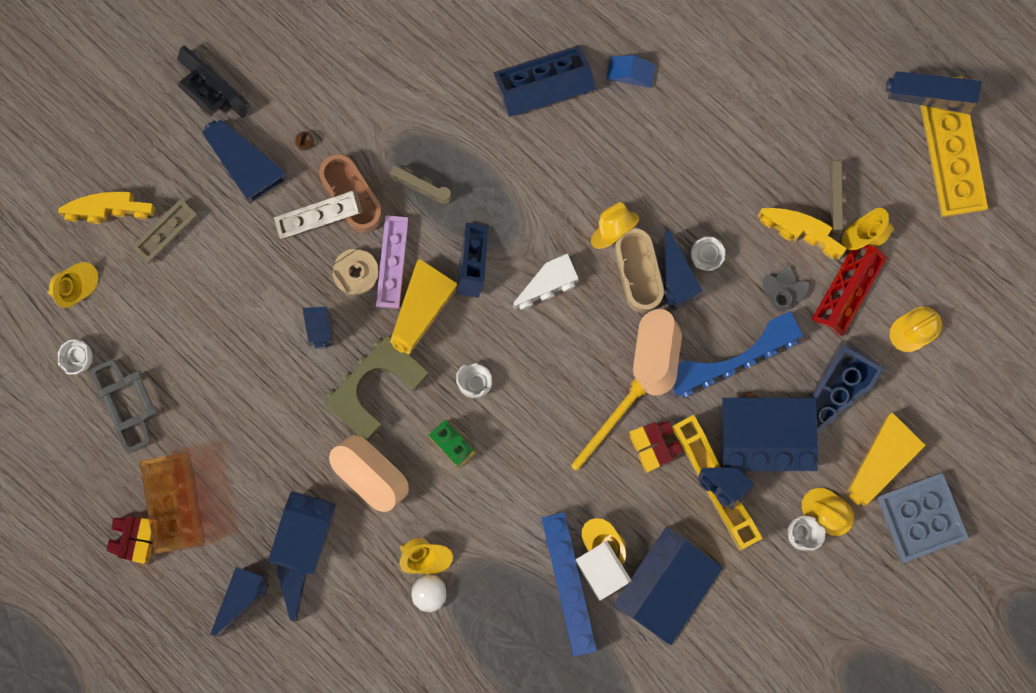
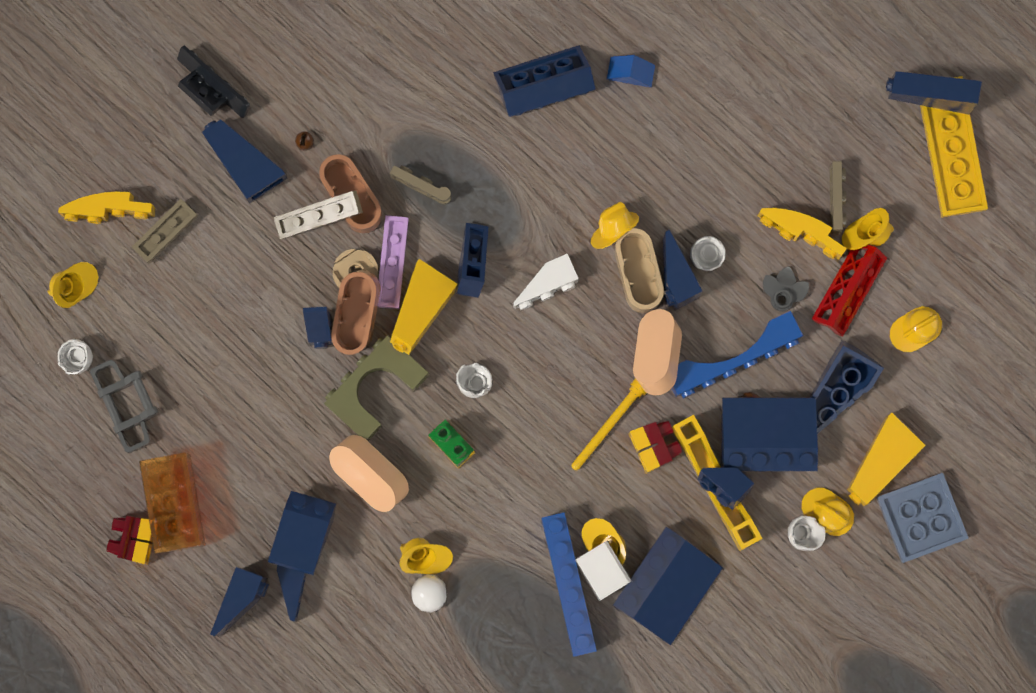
none -> nougat plant [331,270,381,355]

